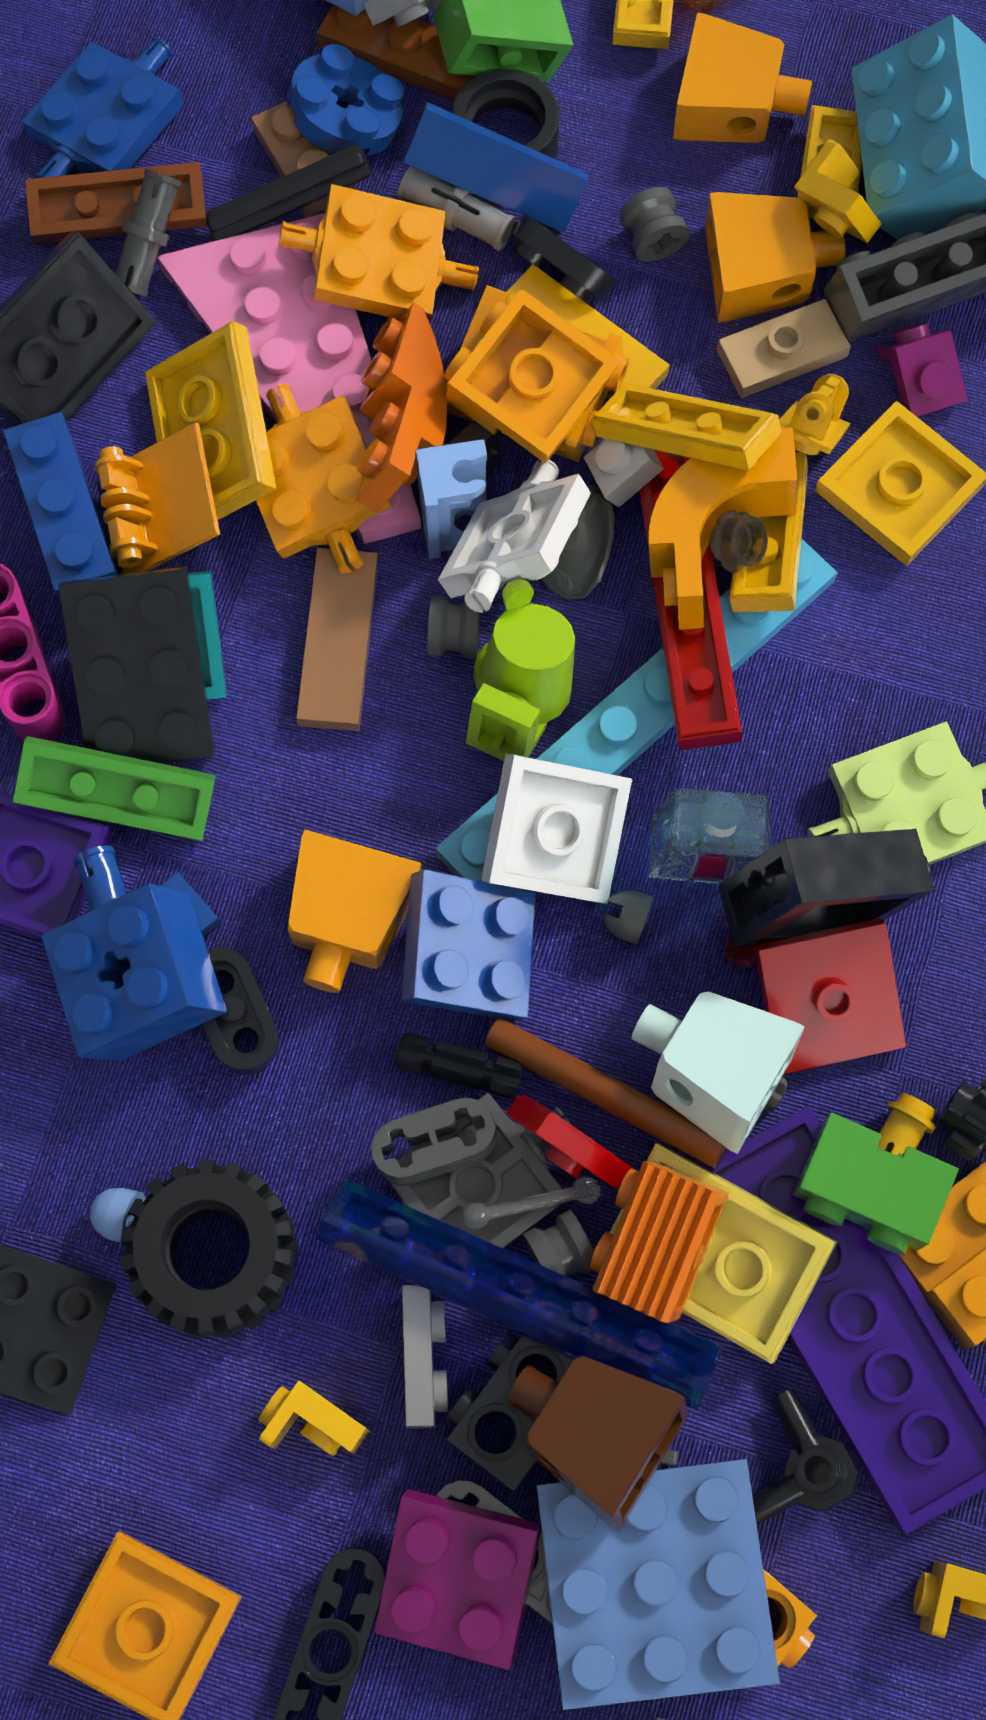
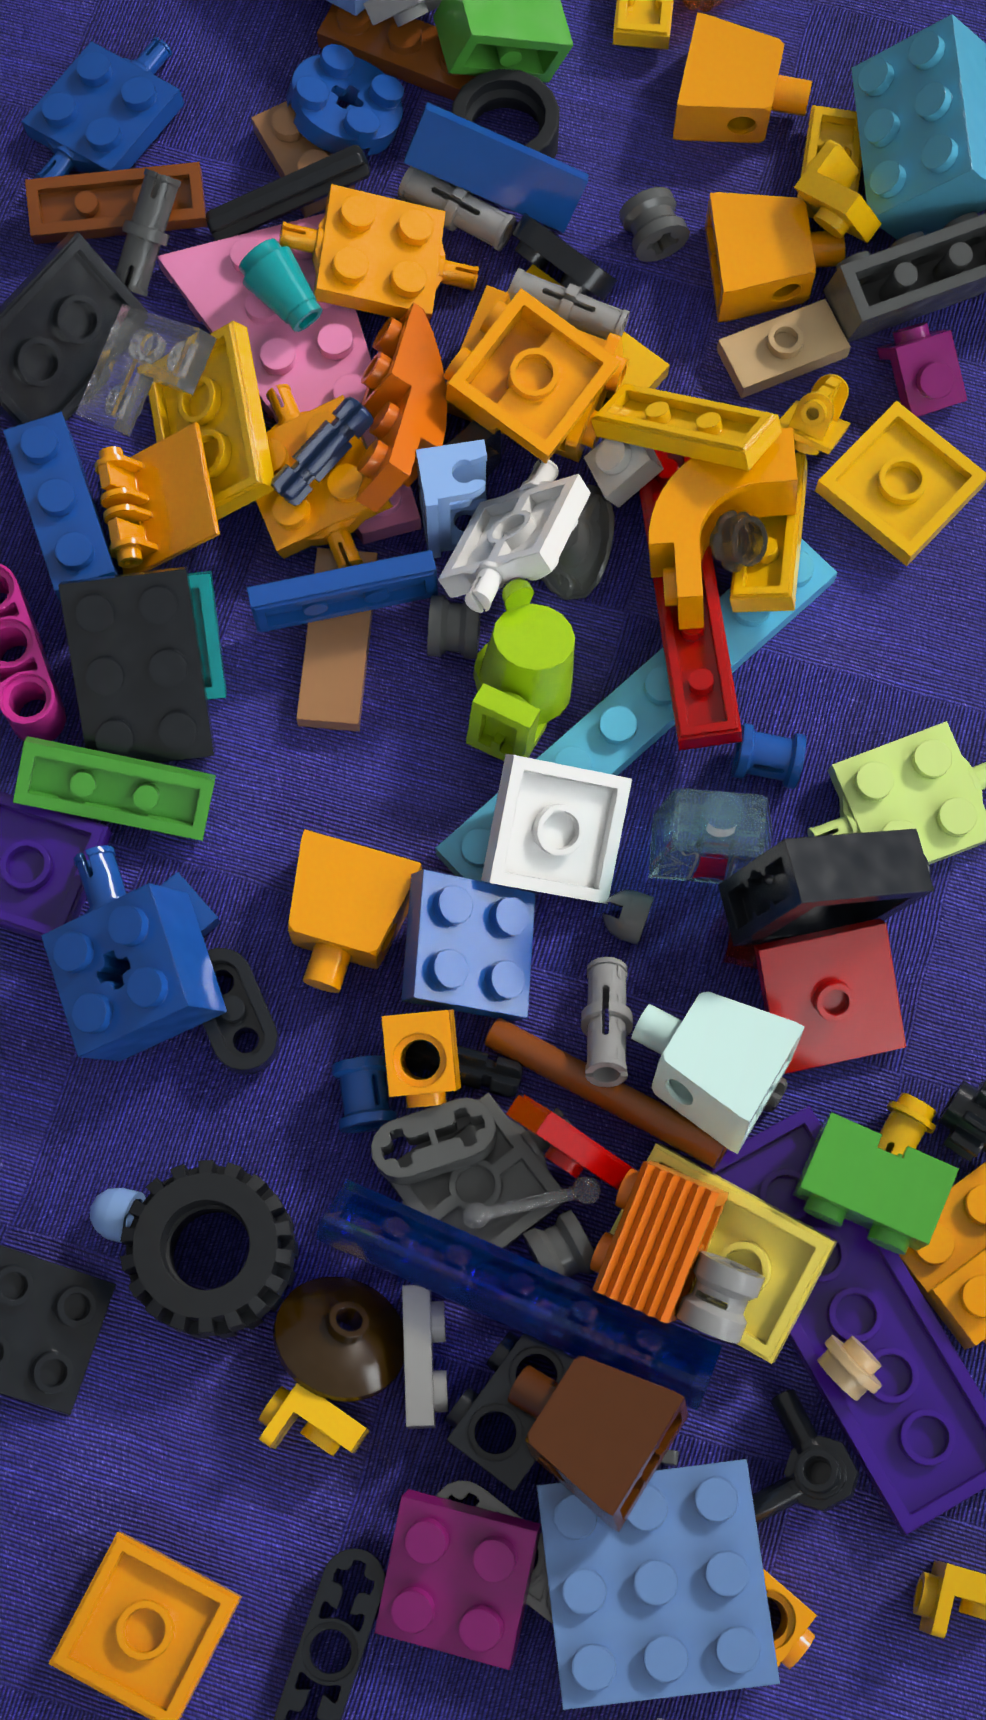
none -> clear plate [76,304,217,437]
none -> teal cone [239,239,323,332]
none -> blue tile [247,550,438,633]
none -> dark blue axle [271,397,374,506]
none -> dark brown dish [273,1277,404,1402]
none -> blue bush [331,1055,397,1133]
none -> light orange brick [381,1009,461,1108]
none -> light grey pin [508,268,630,340]
none -> light grey pin [581,957,633,1087]
none -> light grey wheel [675,1251,765,1344]
none -> blue bush [731,723,807,790]
none -> tan plate [817,1335,882,1401]

